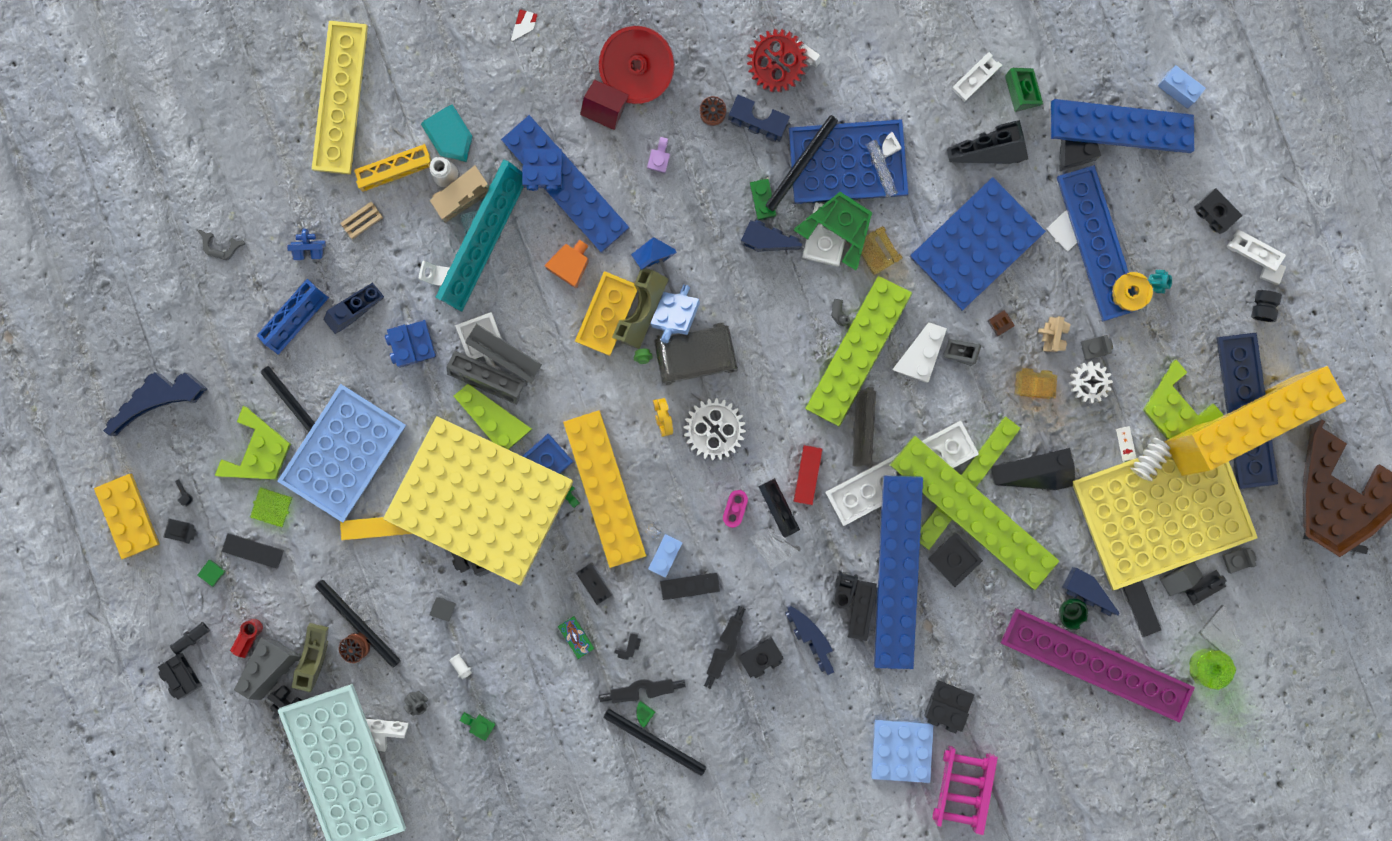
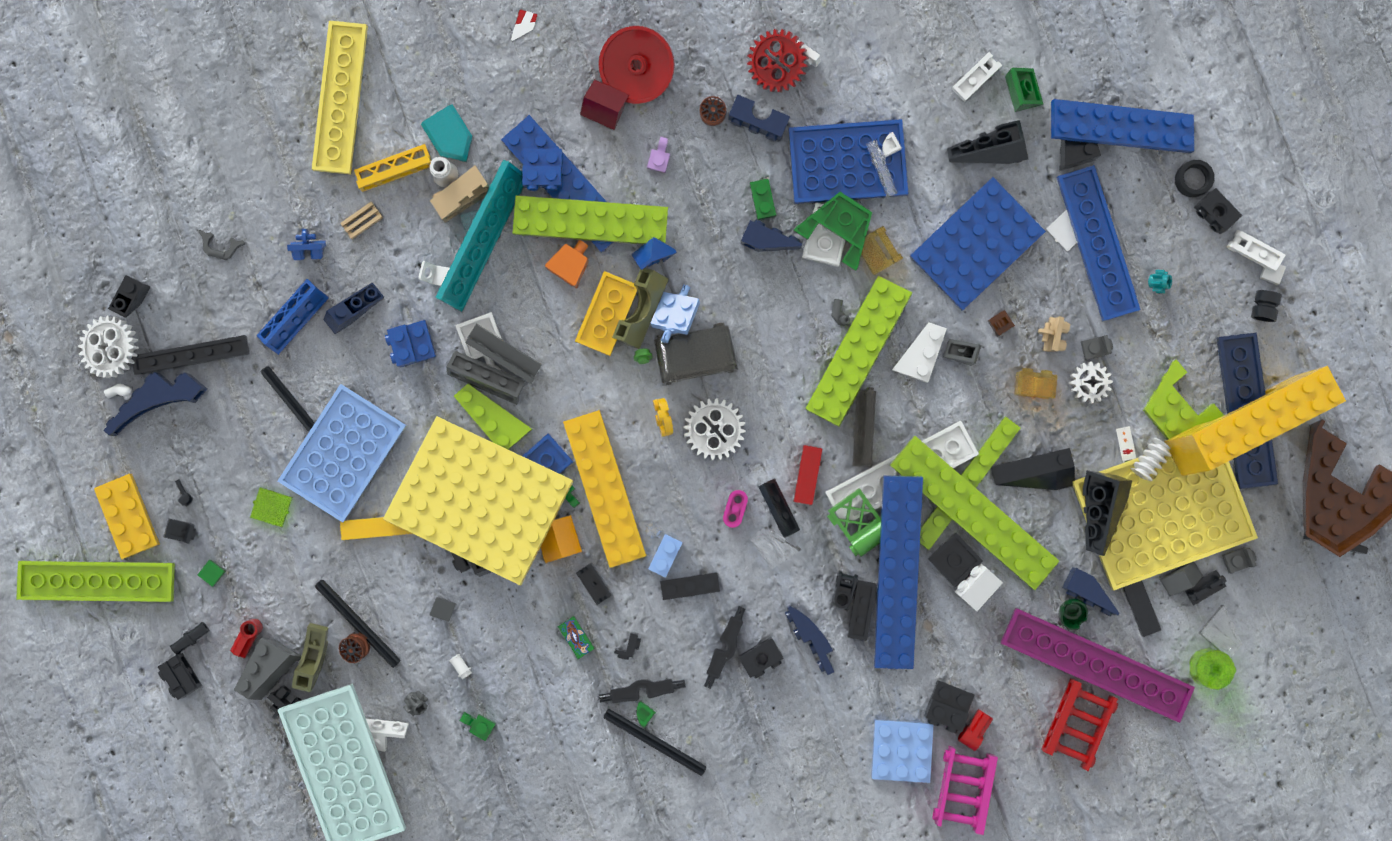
lime wing [215,406,291,479] -> none
black tile [221,533,284,569] -> none
black axle [766,115,838,211] -> none
yellow plate [1112,272,1153,311] -> none
light blue brick [1158,65,1206,109] -> none
none -> lime plate [16,561,175,602]
none -> white gear [78,316,139,378]
none -> white arm [104,383,133,400]
none -> black slope [108,275,150,318]
none -> black plate [131,335,249,375]
none -> lime plate [512,195,668,244]
none -> light orange slope [540,515,582,563]
none -> bright green piece [827,488,881,557]
none -> white brick [955,563,1003,611]
none -> red piece [958,709,993,751]
none -> red fence [1041,678,1118,771]
none -> black wedge [1083,470,1132,556]
none -> black tyre [1175,160,1215,198]

